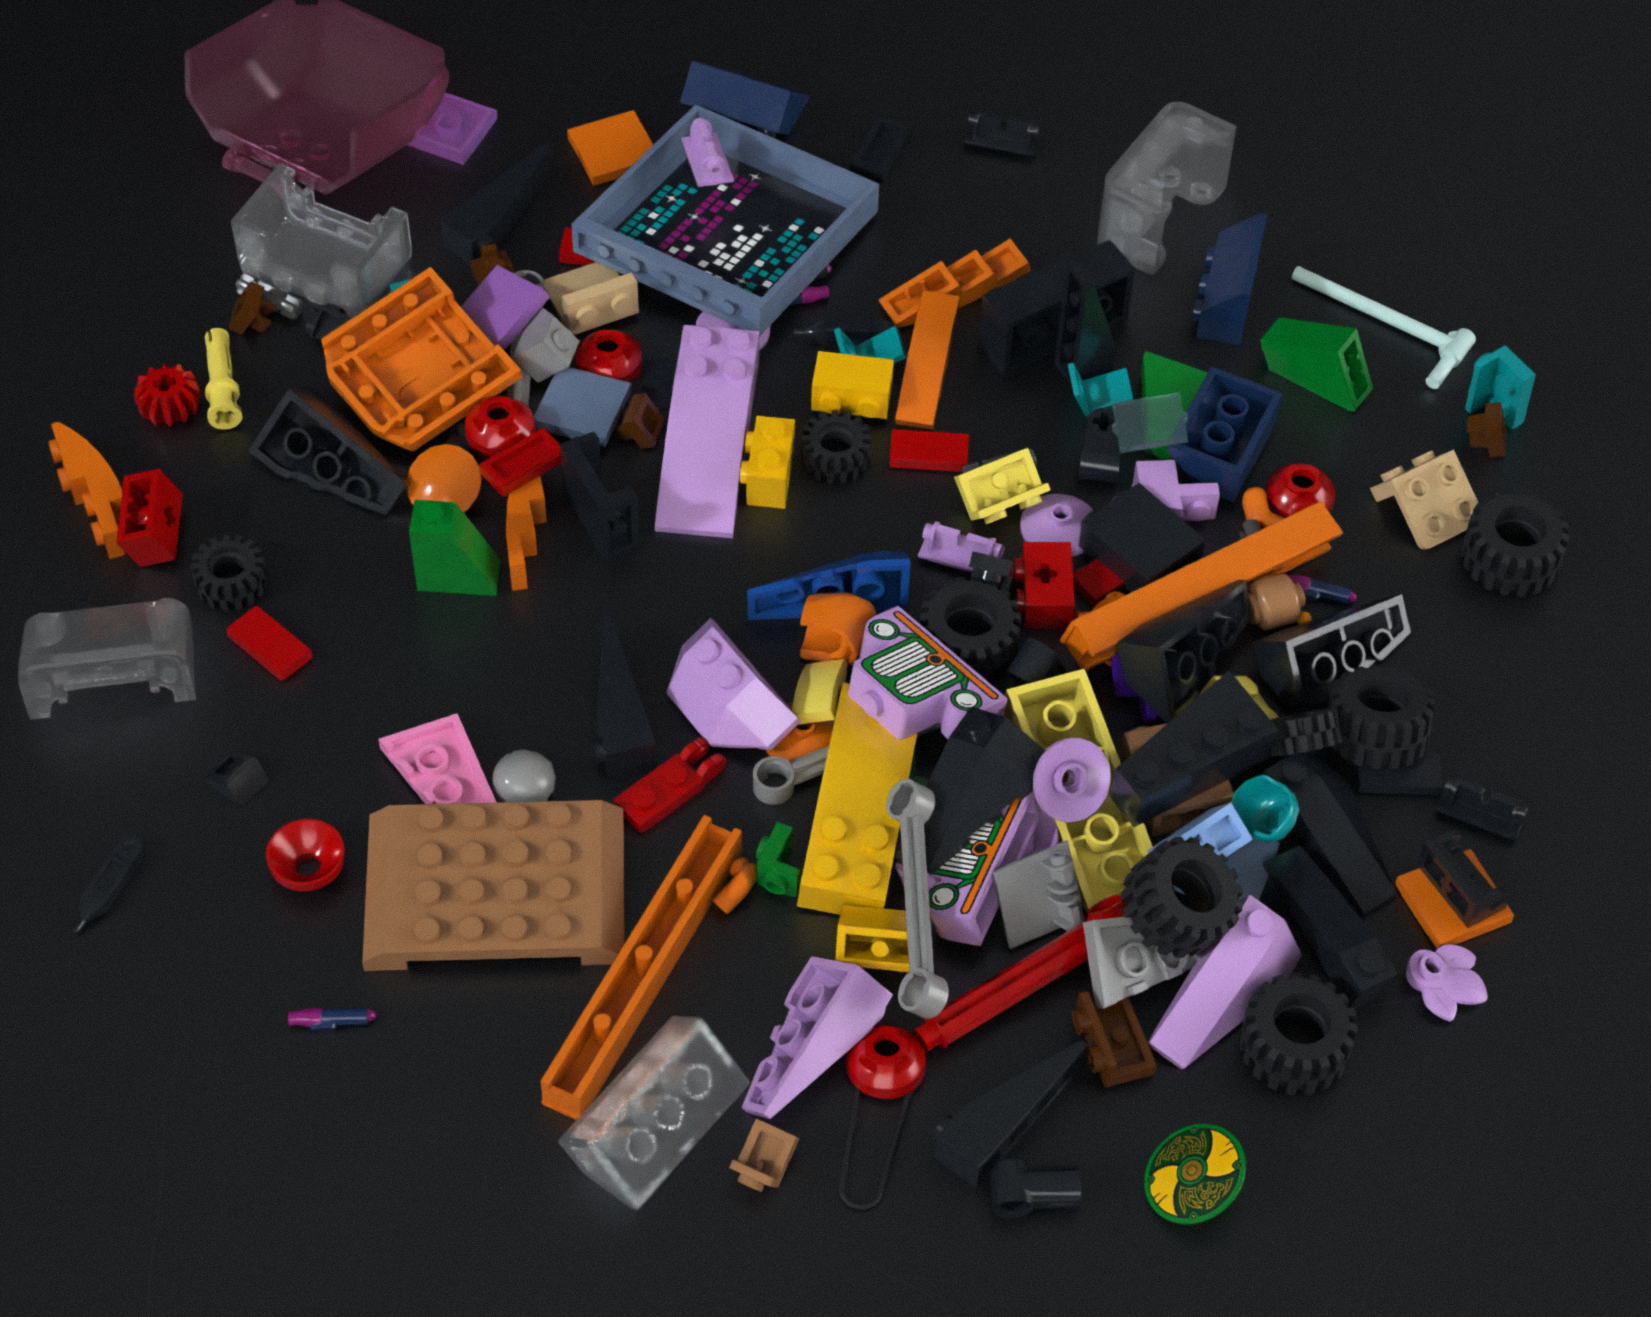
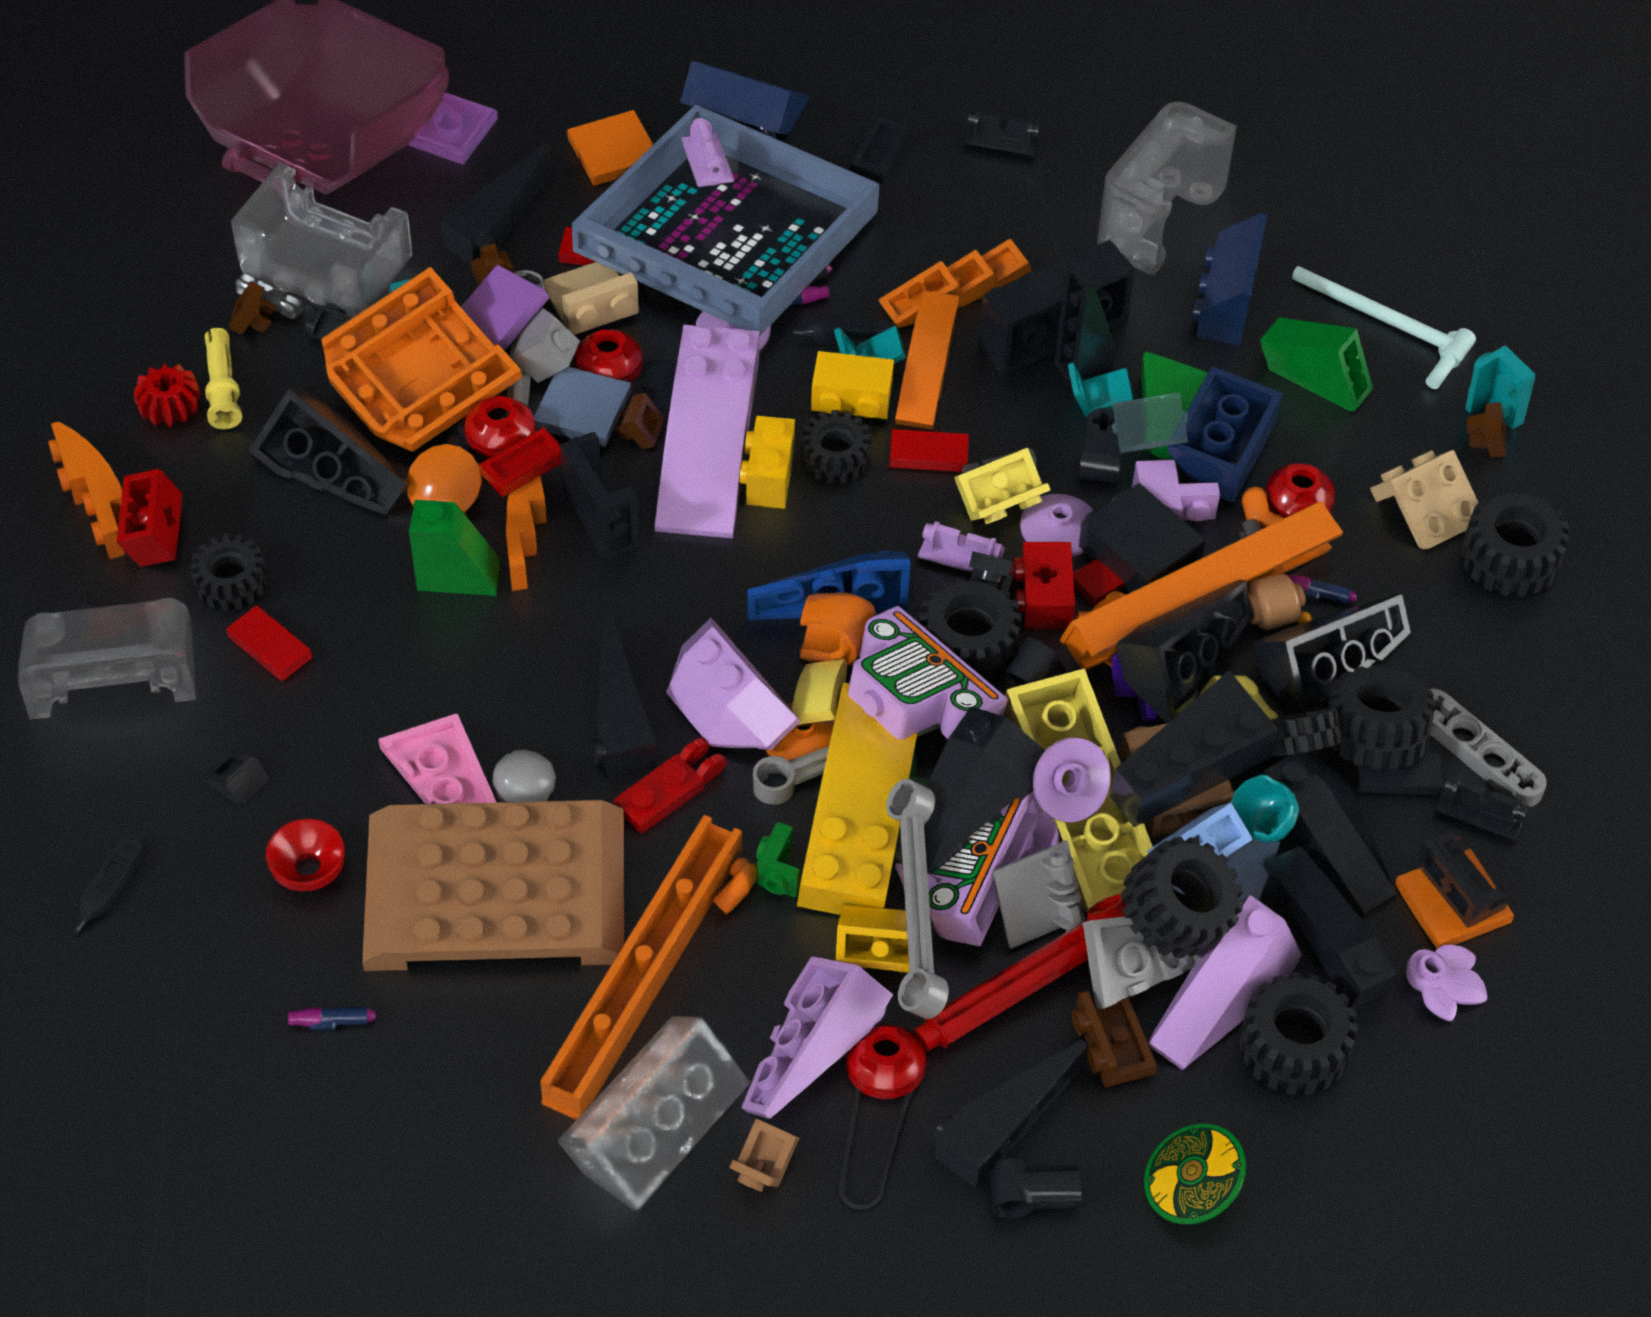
none -> light grey beam [1430,688,1547,807]

